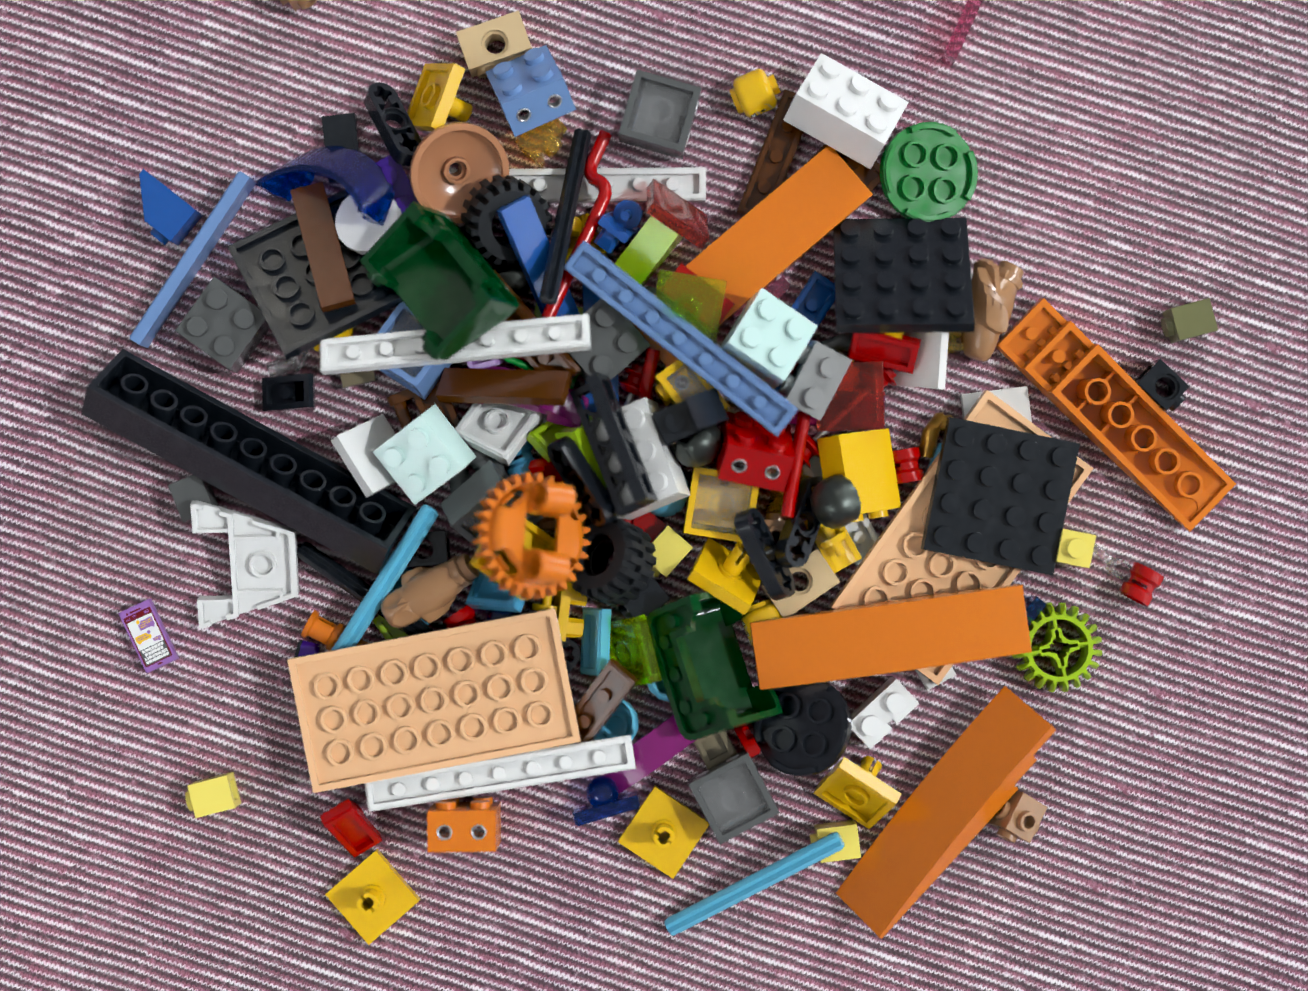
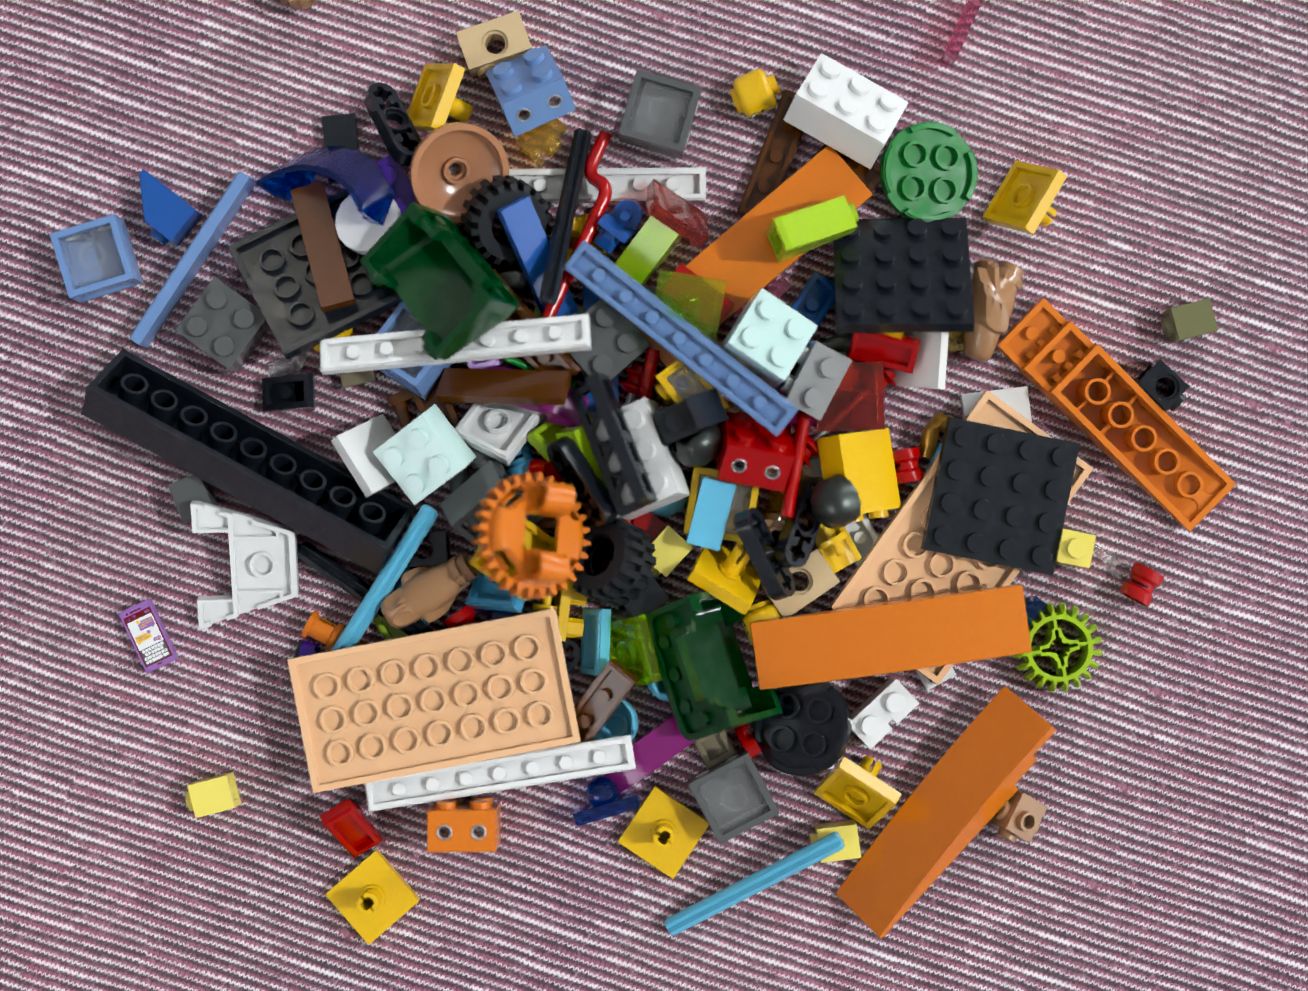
none -> piece [49,214,144,303]
none -> medium azure tile [686,477,736,551]
none -> lime slope [766,196,859,263]
none -> yellow tile [982,160,1067,235]

